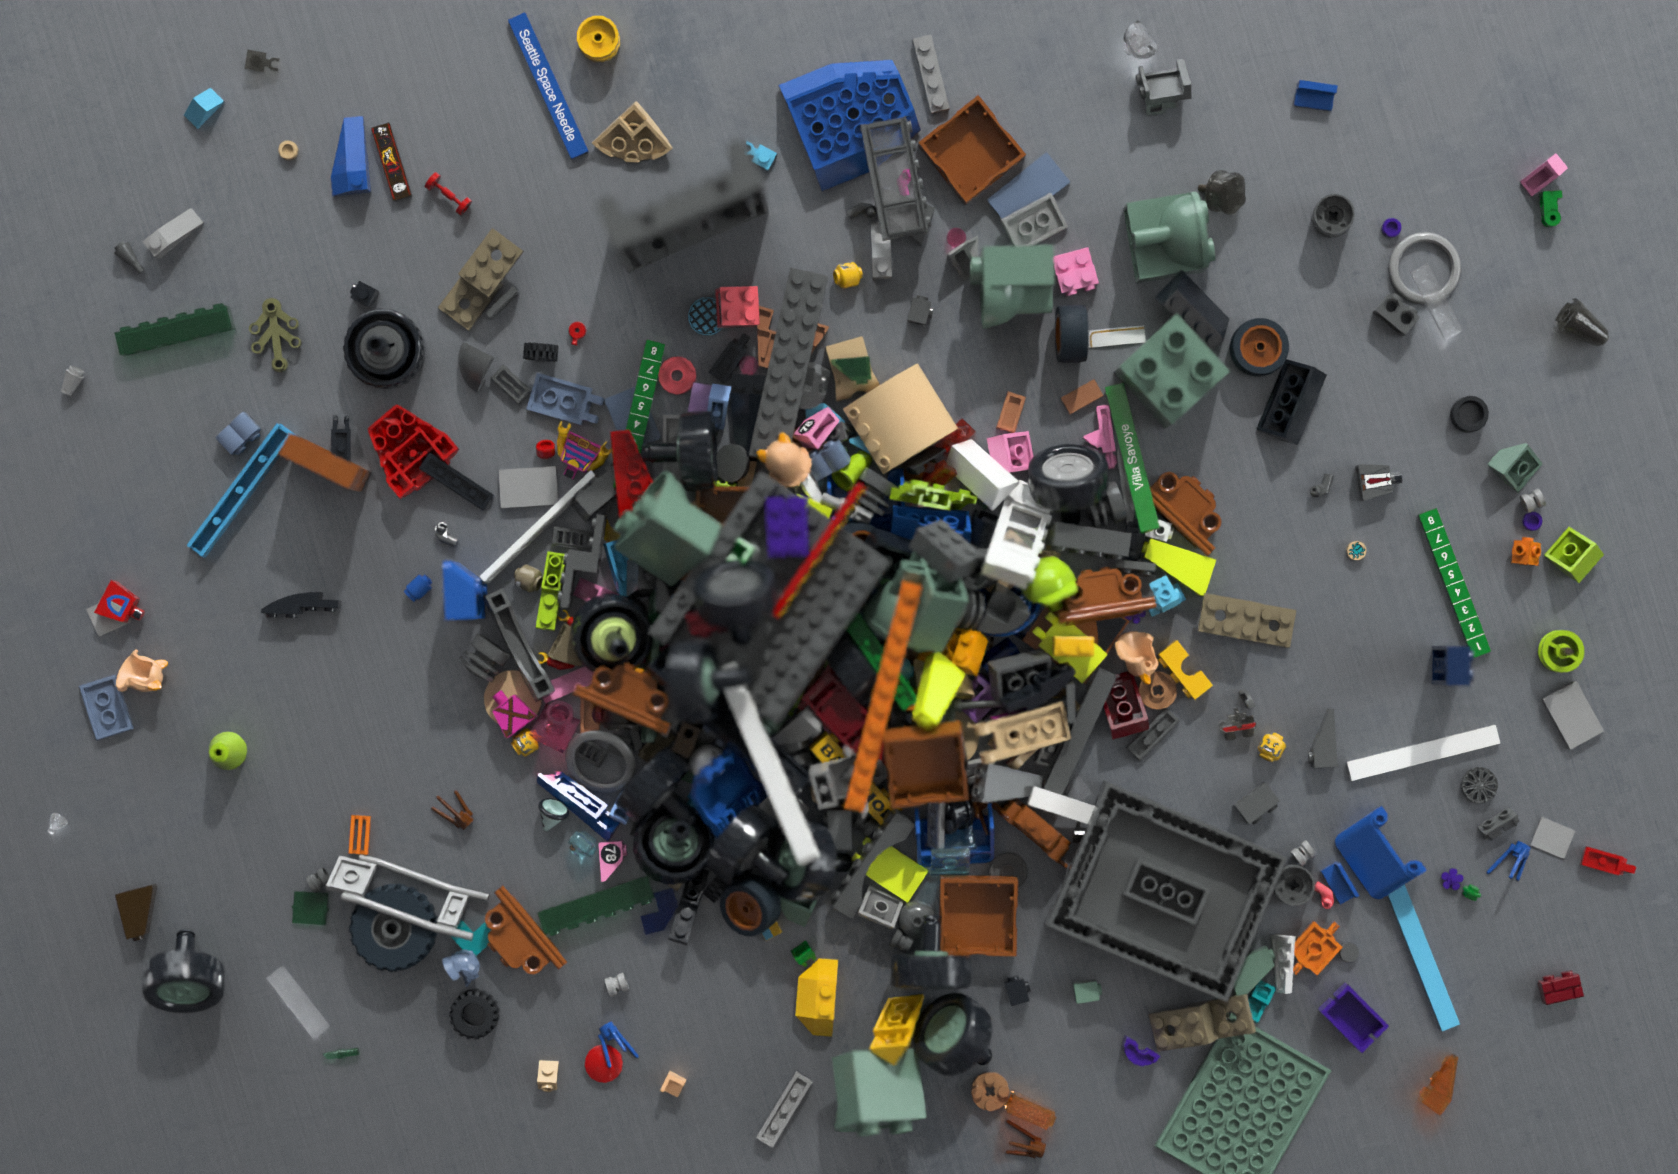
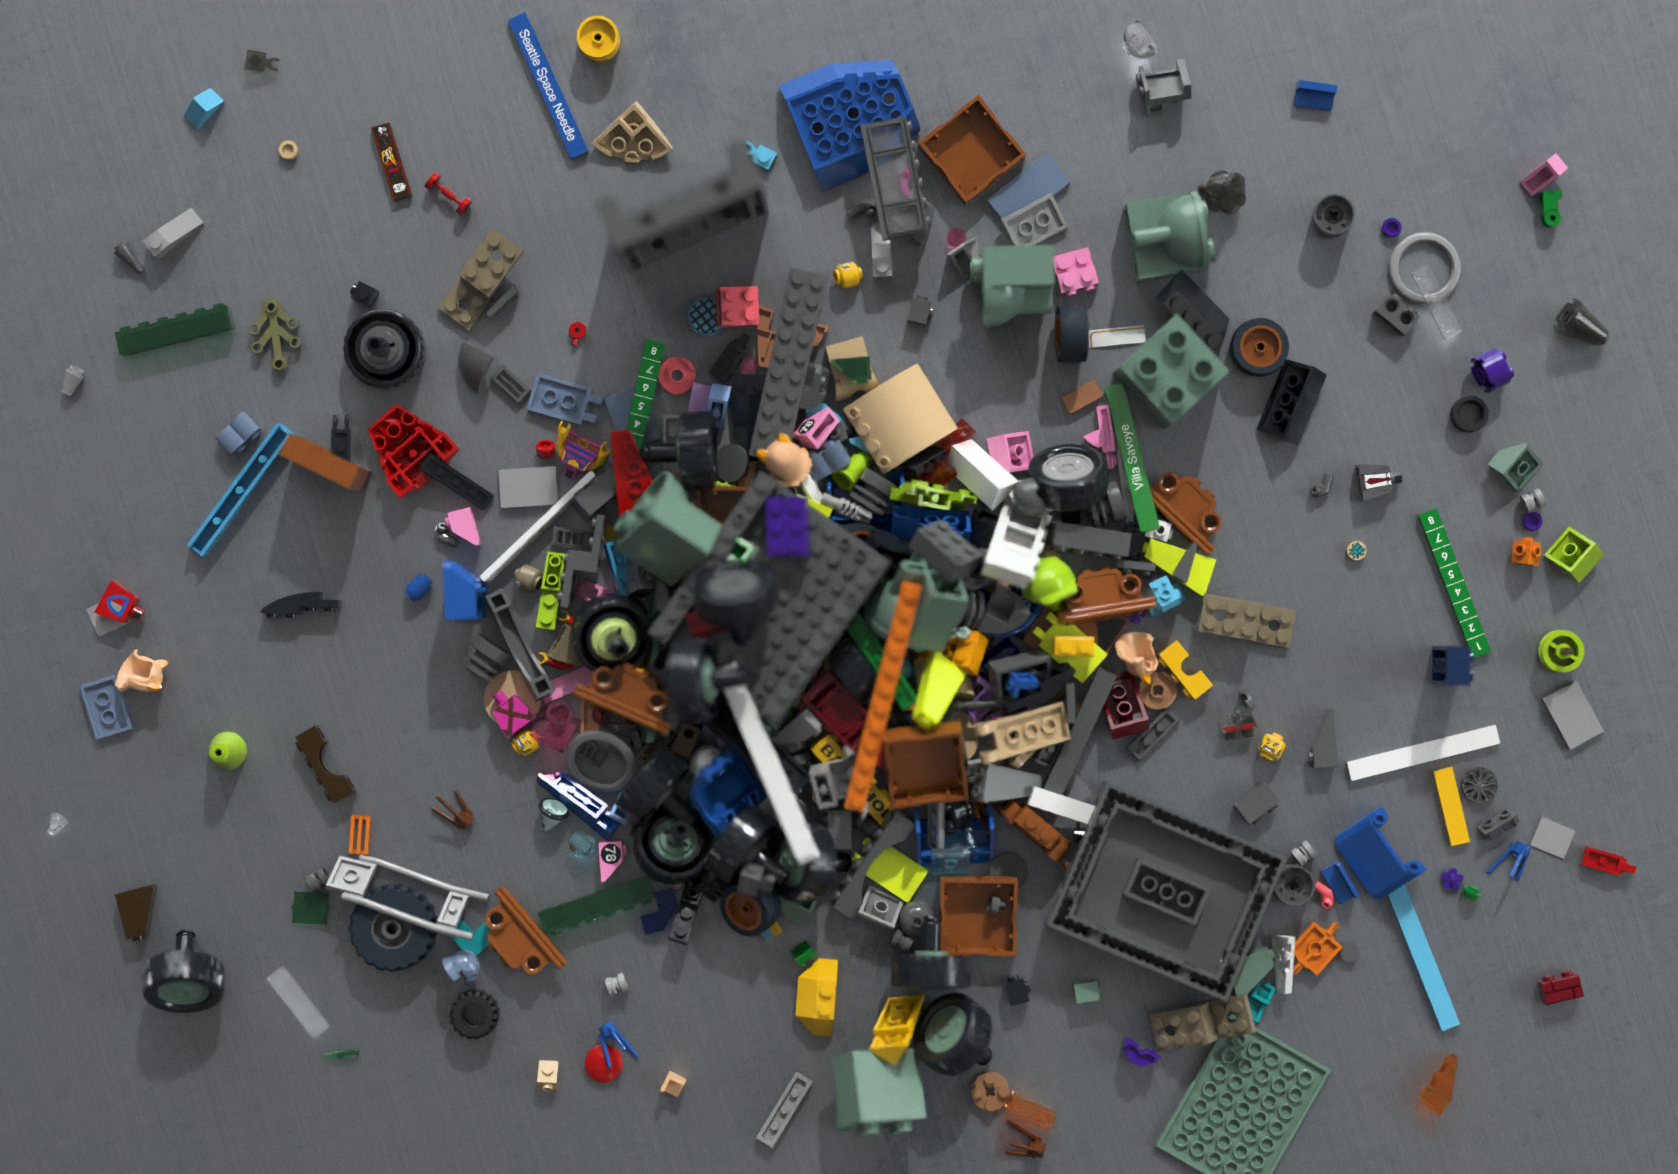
blue wedge [331,116,371,196] -> none
black tyre [523,343,559,362] -> none
red tile [771,483,868,619] -> none
dark grey bracket [872,759,887,786] -> none
light grey plate [913,35,950,114] -> none
nougat tile [996,391,1026,433] -> none
dark purple piece [1318,982,1389,1053] -> none
none -> dark brown arch [295,725,357,803]
none -> bright pink slope [445,507,481,546]
none -> flat silver brick [737,862,775,896]
none -> light aqua piece [949,626,971,640]
none -> dark grey tile [986,895,1006,915]
none -> blue bracket [1006,673,1039,698]
none -> dark grey cylinder [1010,477,1045,517]
none -> dark grey slope [1172,543,1197,583]
none -> yellow tile [1432,767,1470,846]
none -> dark purple brick [1470,348,1514,393]

